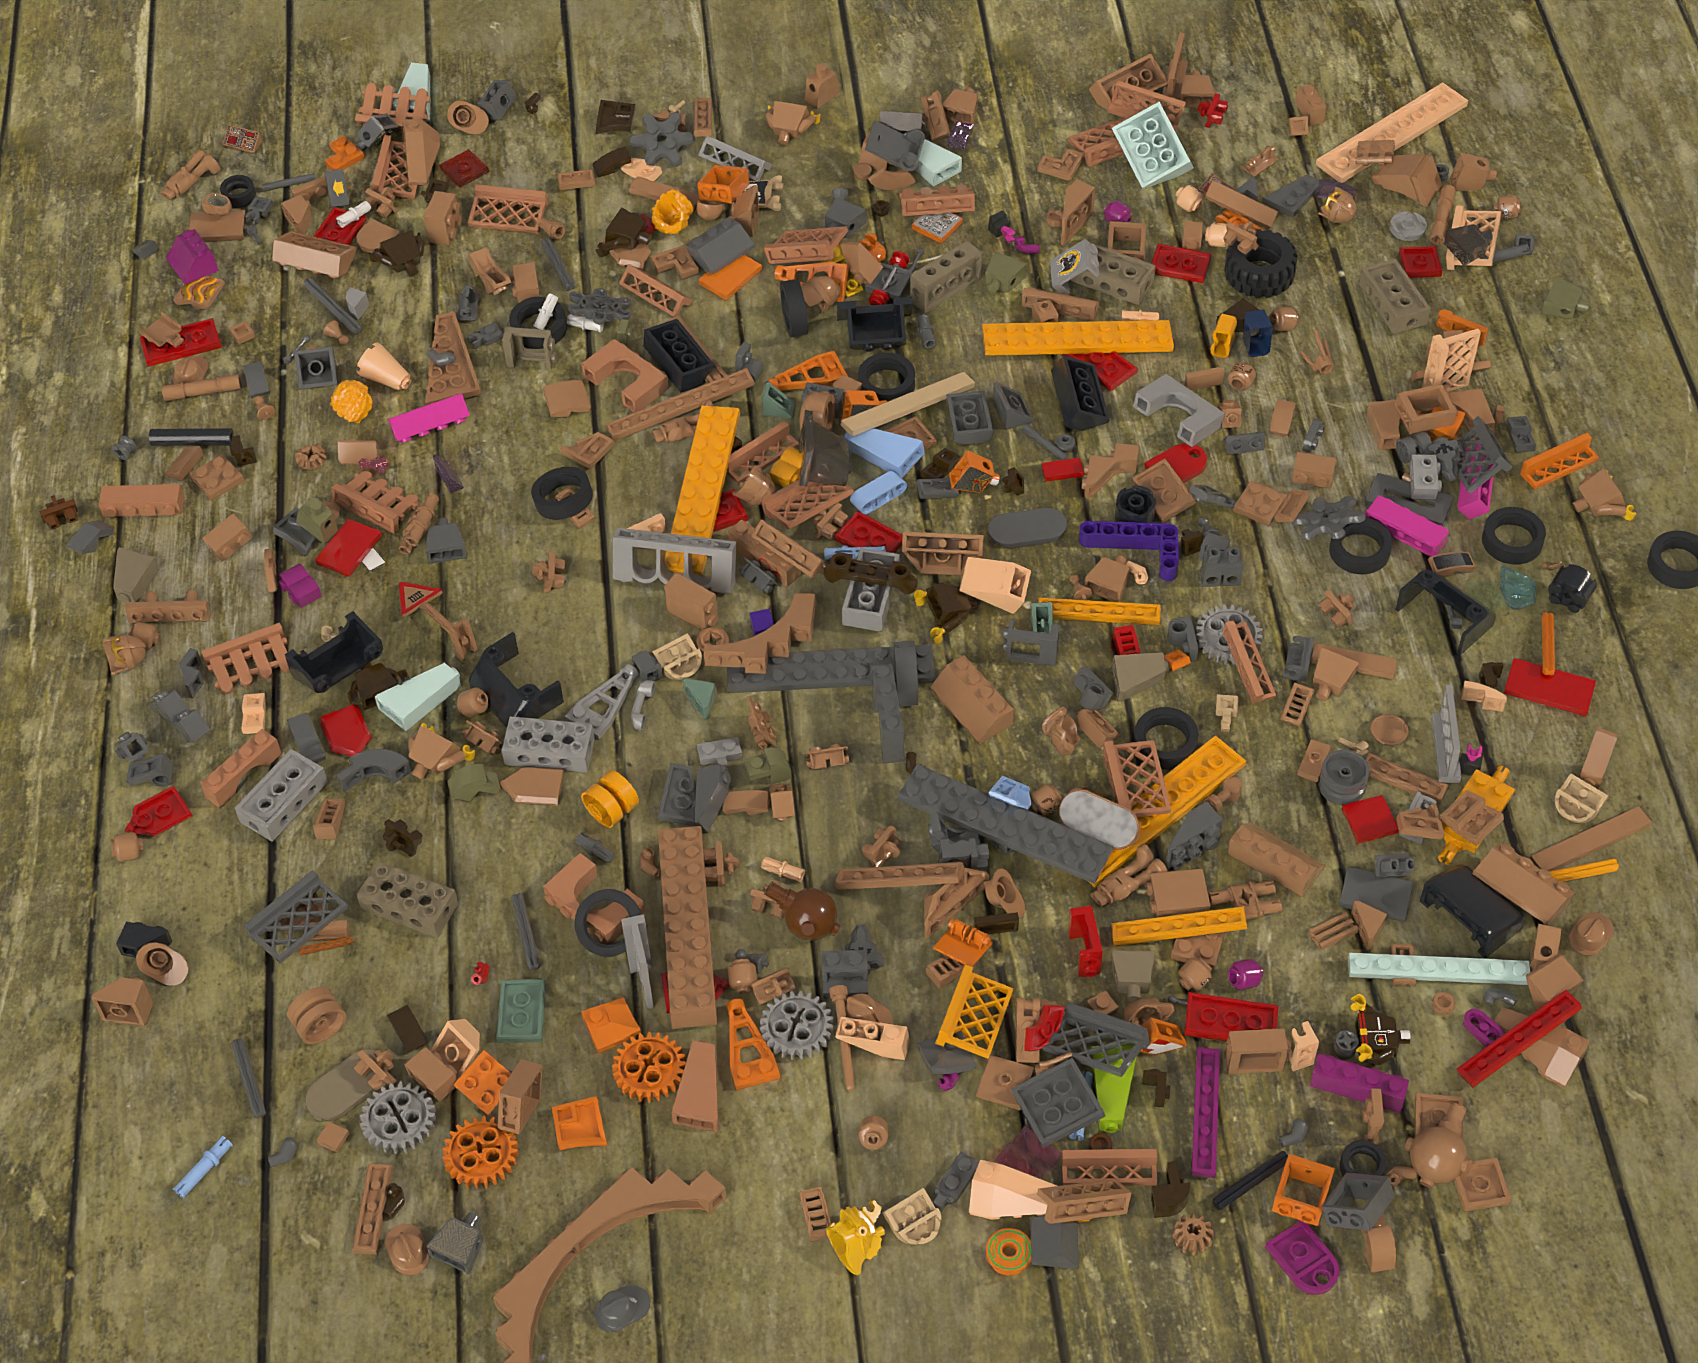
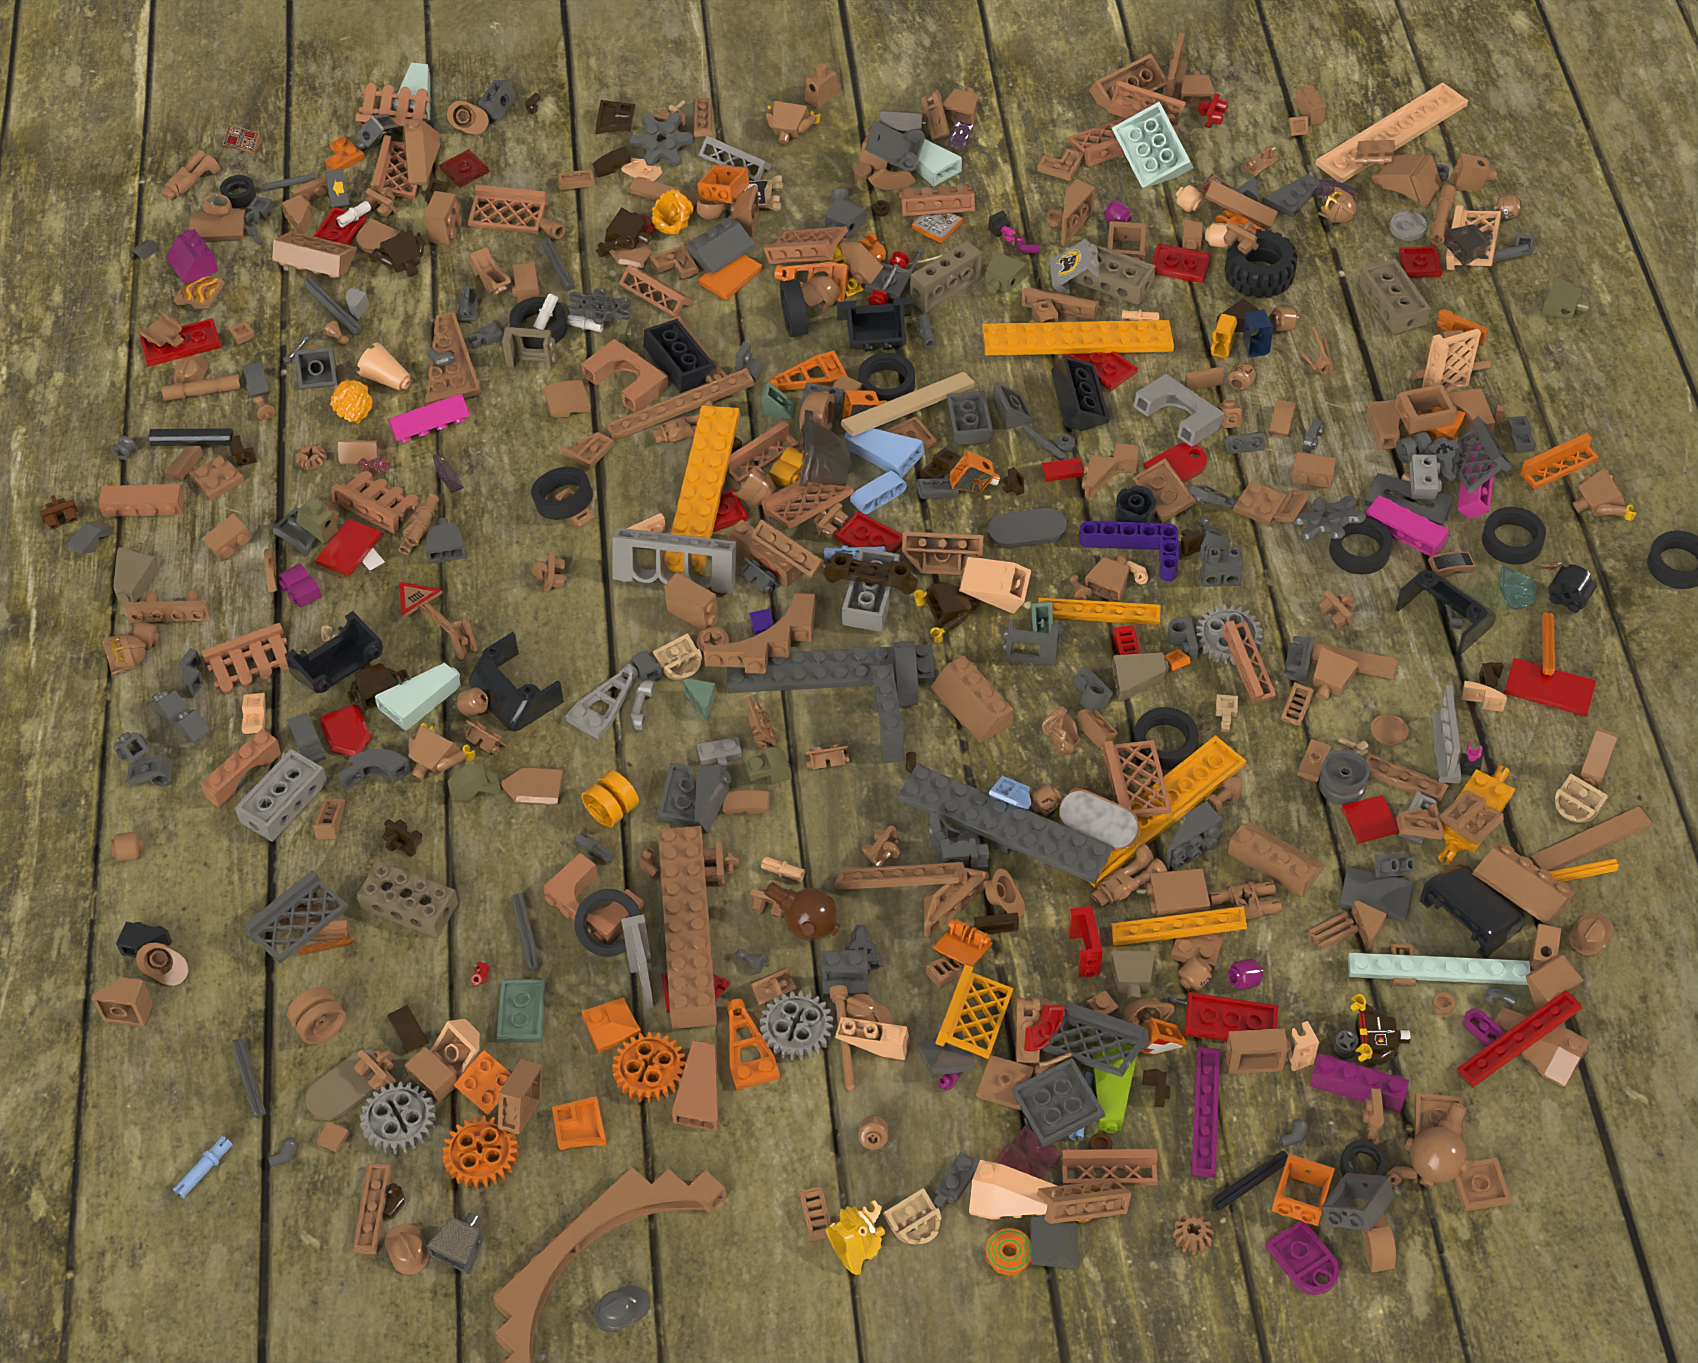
red tile [125,785,193,837] -> none
light grey brick [502,717,595,773] -> none
medium nougat head [727,959,758,994] -> none
medium nougat slope [769,783,795,821] -> none
dark brown brick [1150,1162,1190,1218] -> none

